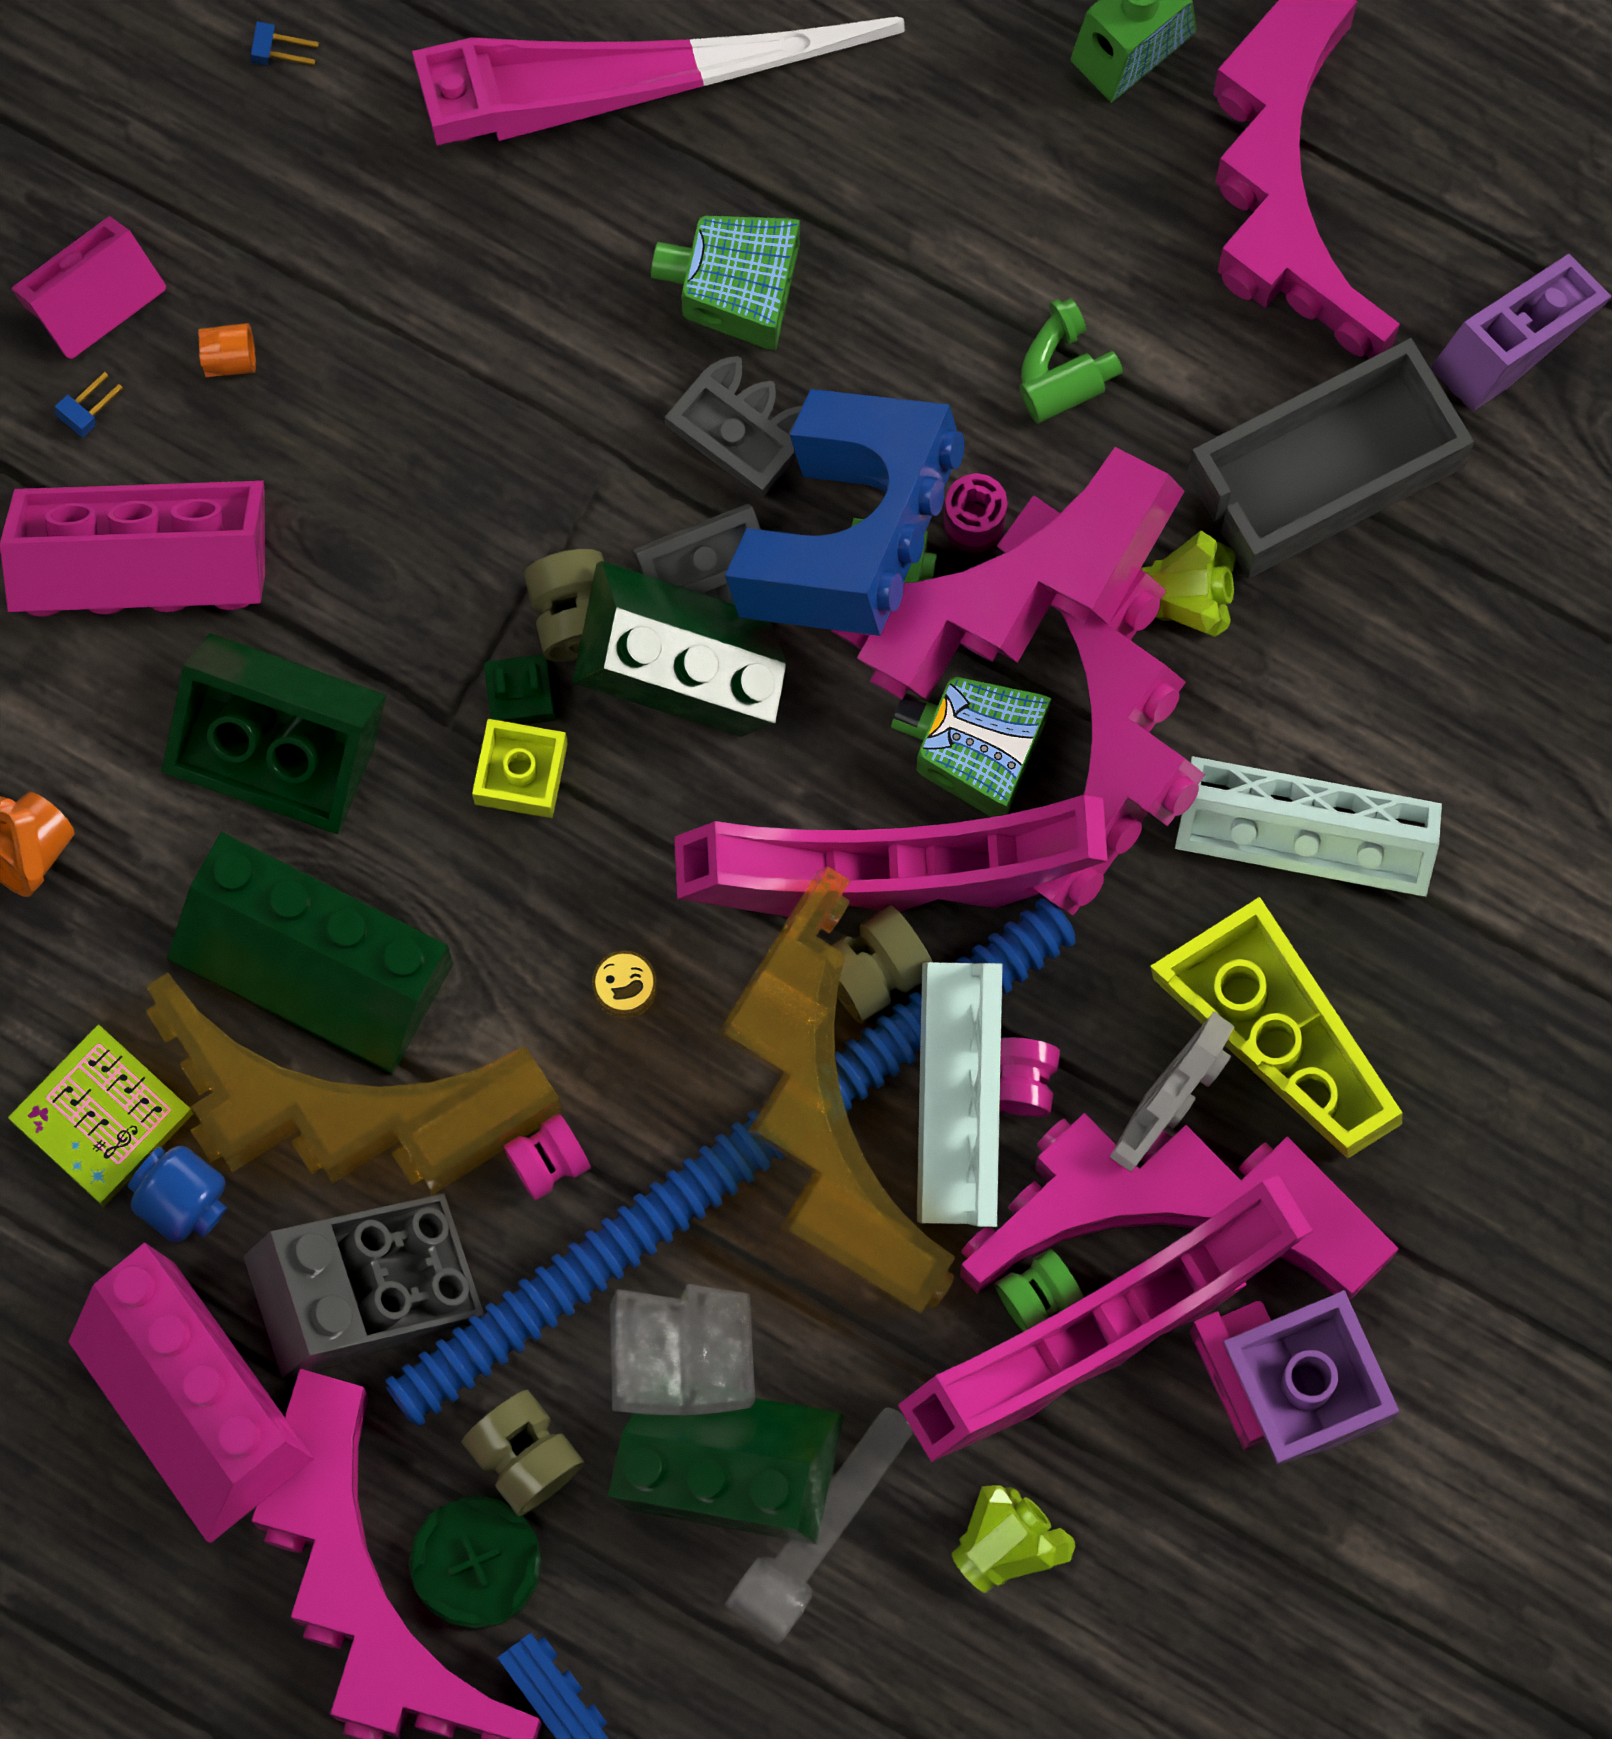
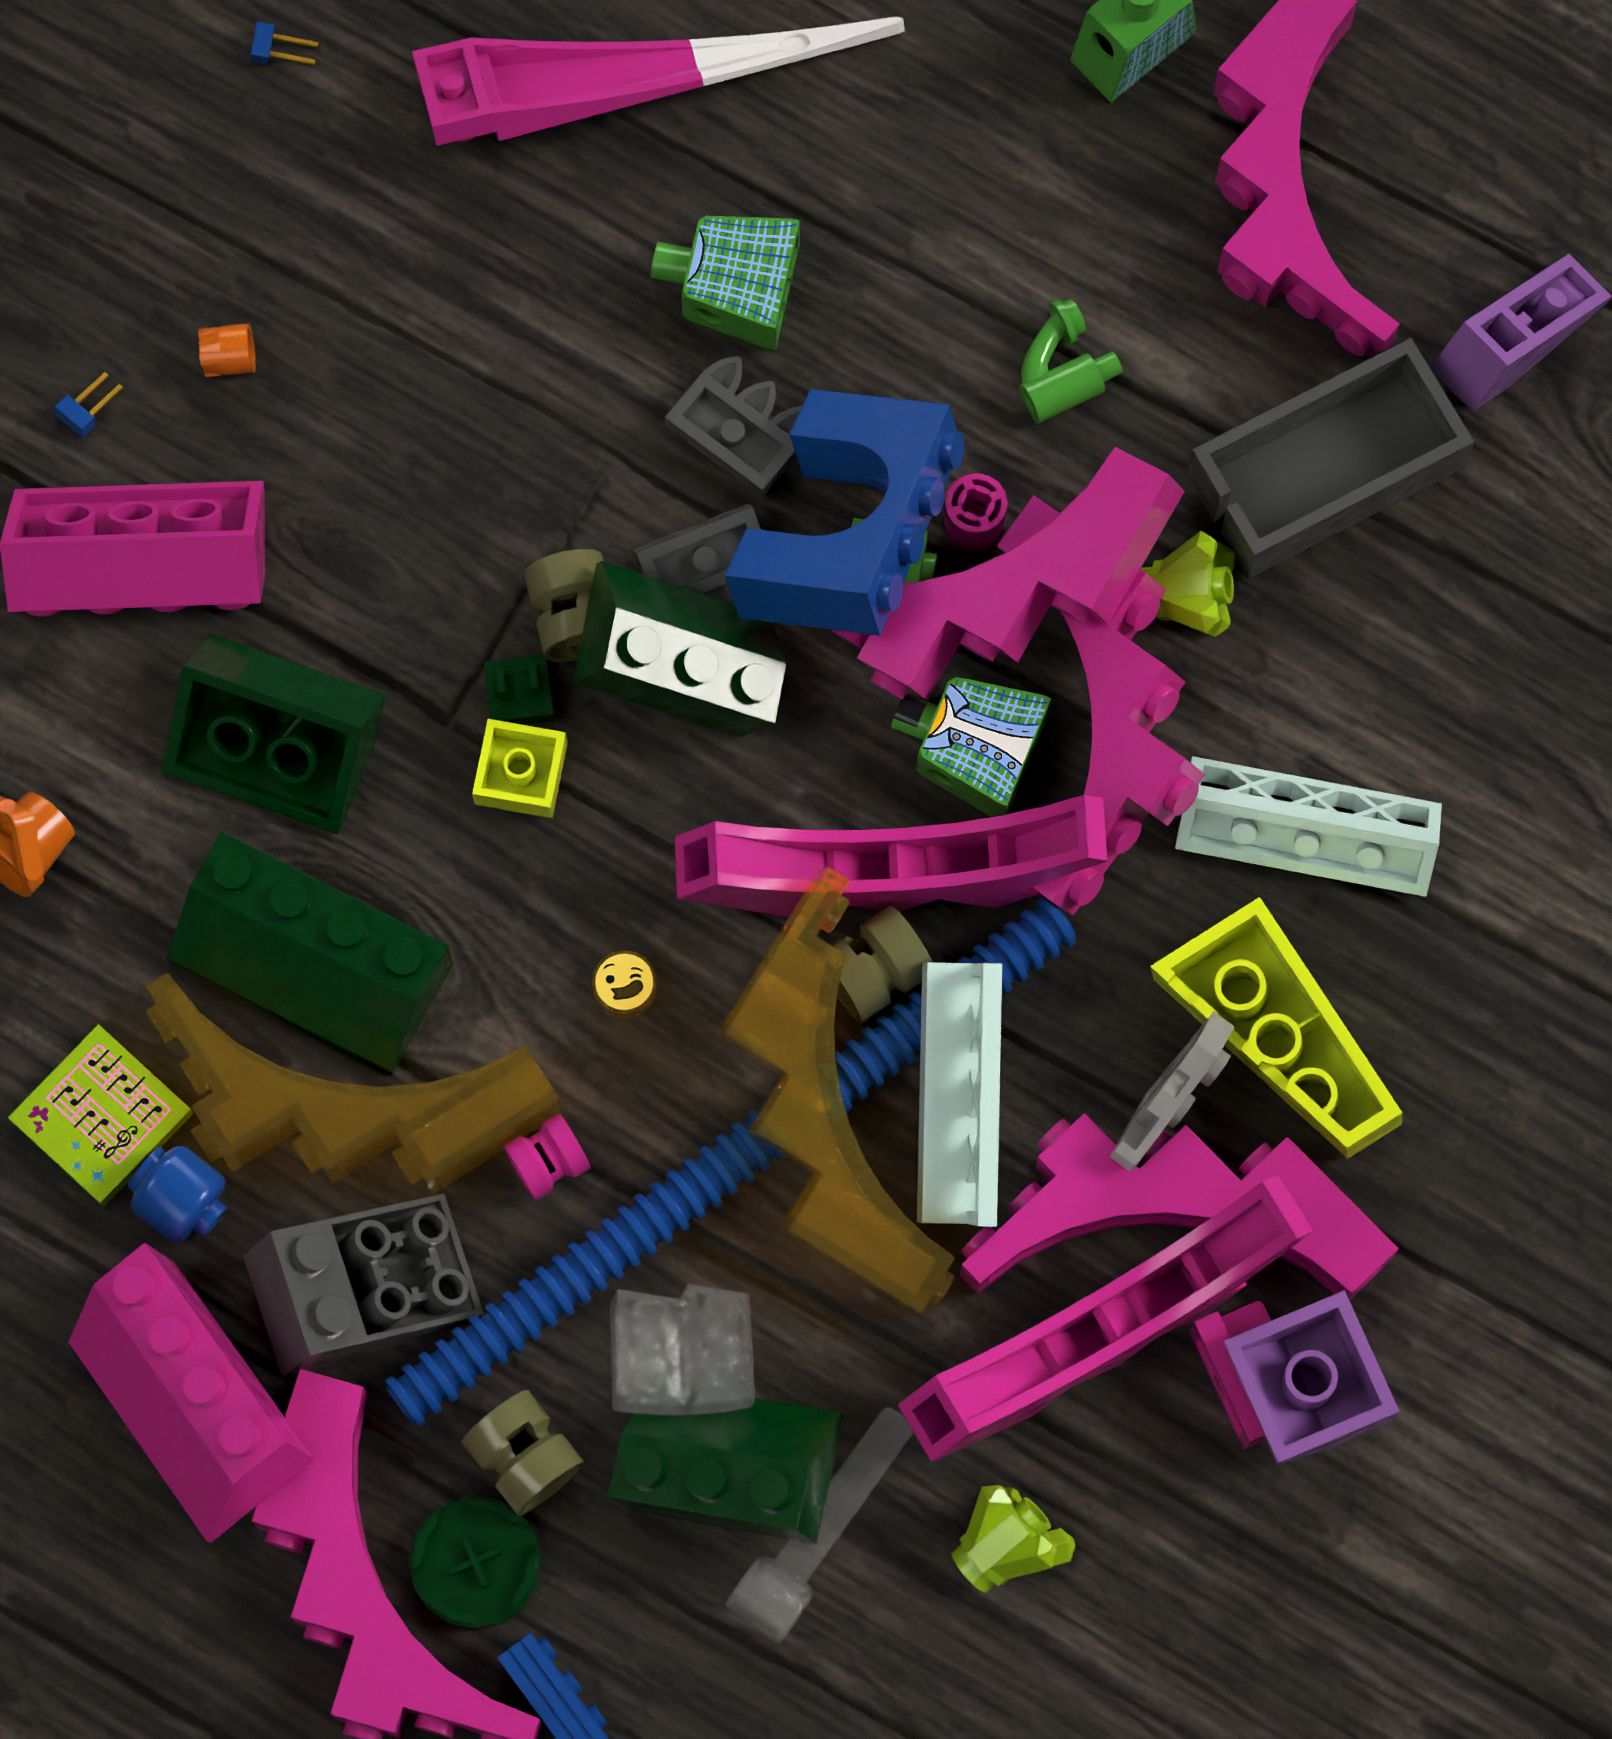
dark pink panel [11,216,166,359] -> none
bright green wheel [994,1248,1084,1332] -> none
dark pink wheel [999,1037,1060,1117] -> none

